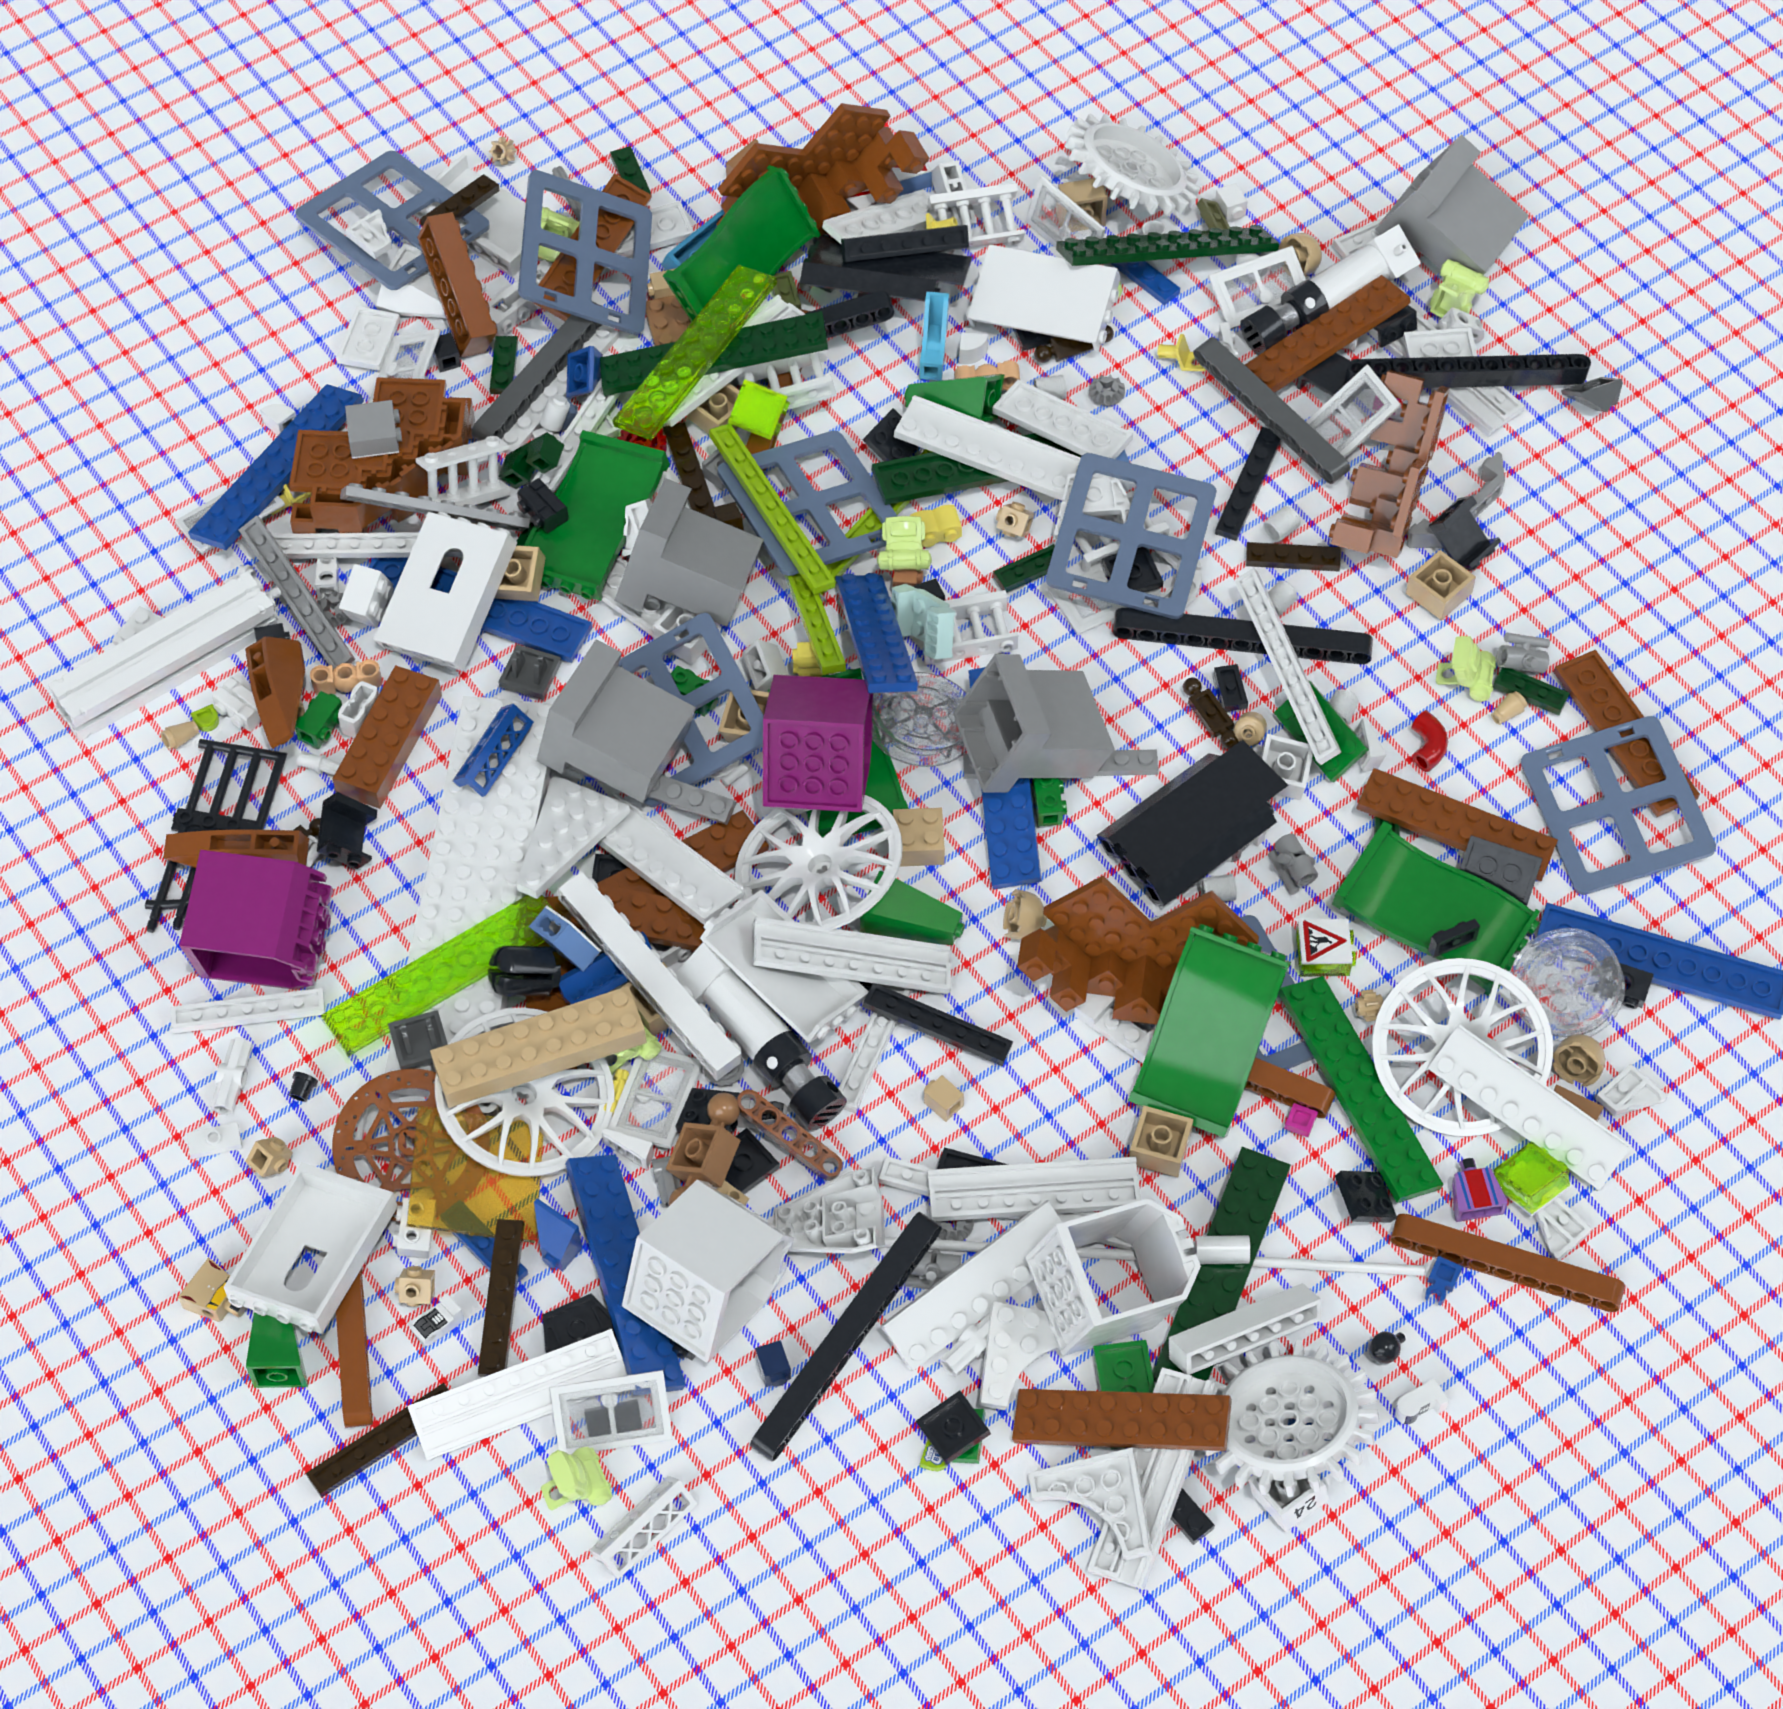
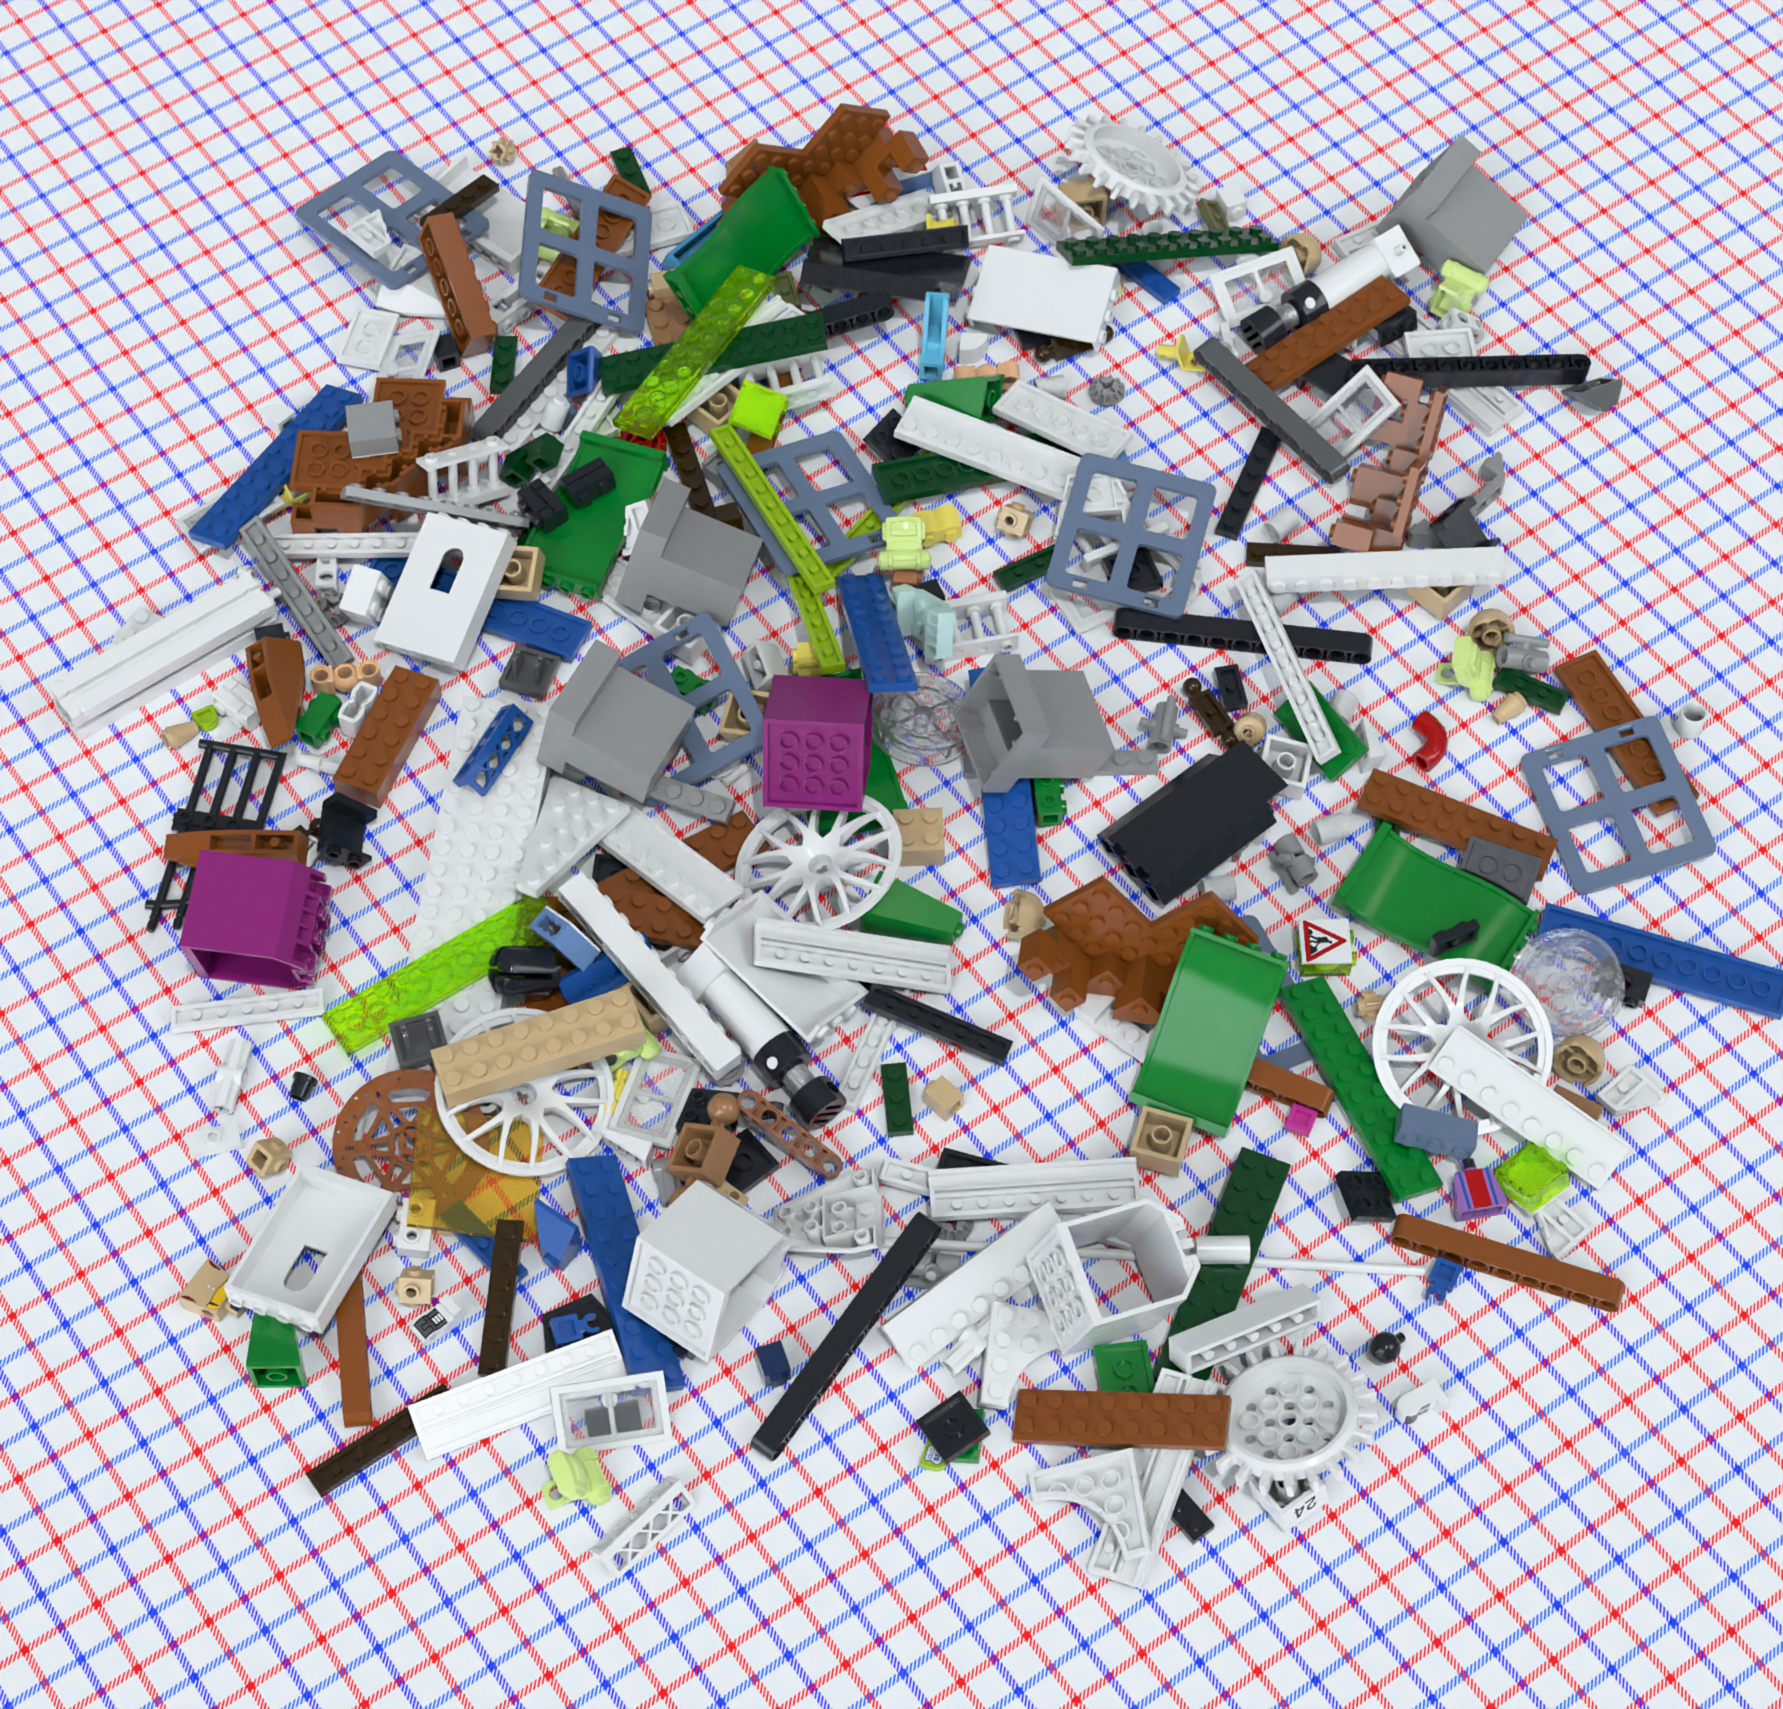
none -> blue plate [549,1313,600,1347]
none -> black brick [560,457,617,509]
none -> dark green plate [881,1062,914,1137]
none -> light grey pin [1139,695,1188,754]
none -> white brick [1264,546,1507,594]
none -> white piece [1311,812,1351,846]
none -> sand blue brick [1393,1103,1479,1160]
none -> tan cylinder [1467,608,1515,656]
none -> white piece [1675,701,1707,739]

